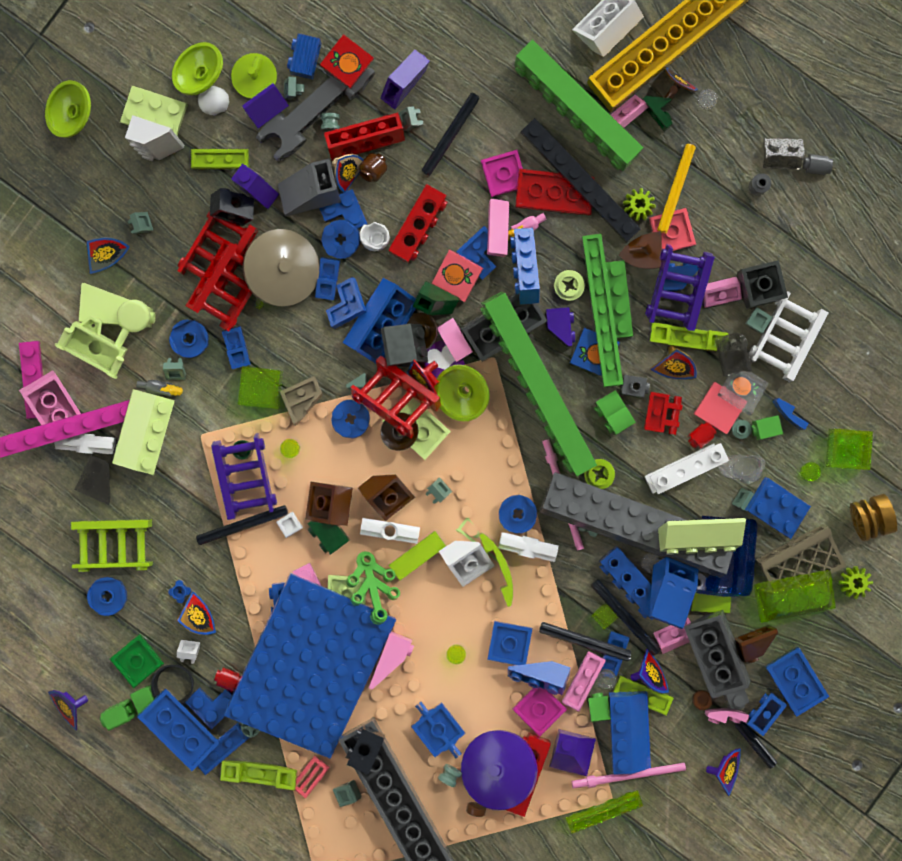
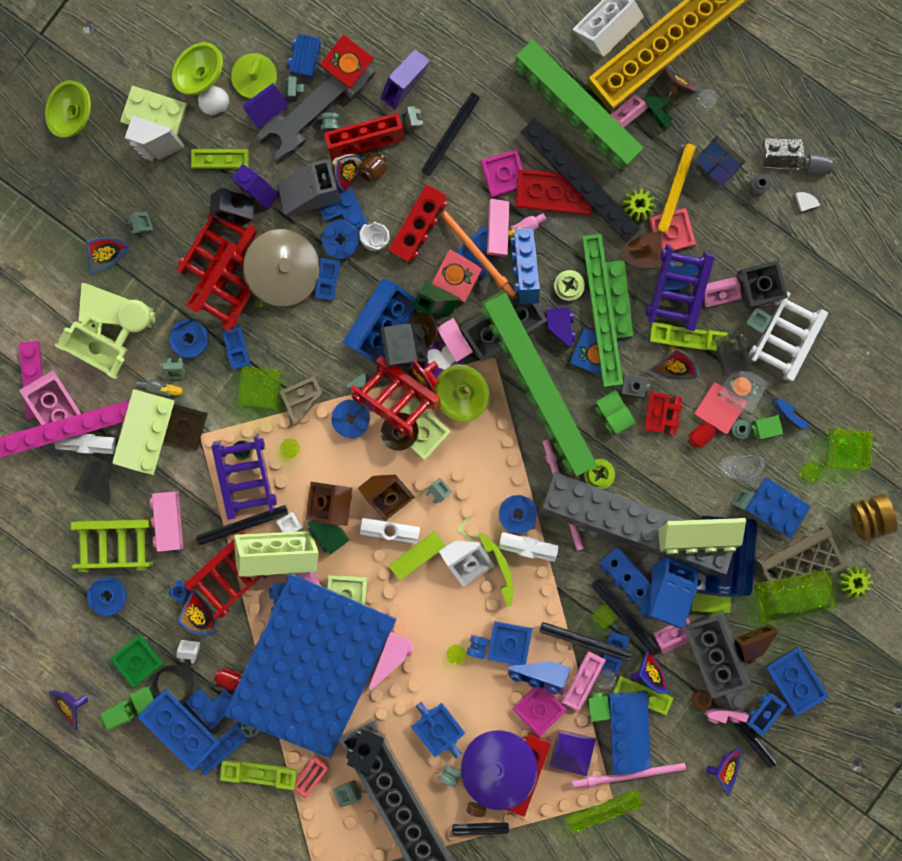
blue plate [326,277,367,329] -> none
bright green plant [346,551,400,625] -> none
white fence [644,443,729,494] -> none
none -> bright pink brick [150,491,183,551]
none -> dark brown tile [163,404,208,450]
none -> red fence [184,532,268,619]
none -> yellowish green slope [234,531,319,577]
none -> orange bar [441,211,518,300]
none -> black axle [452,822,509,836]
none -> blue wheel [466,635,489,659]
none -> slope [691,135,746,190]
none -> white tile [795,192,820,212]

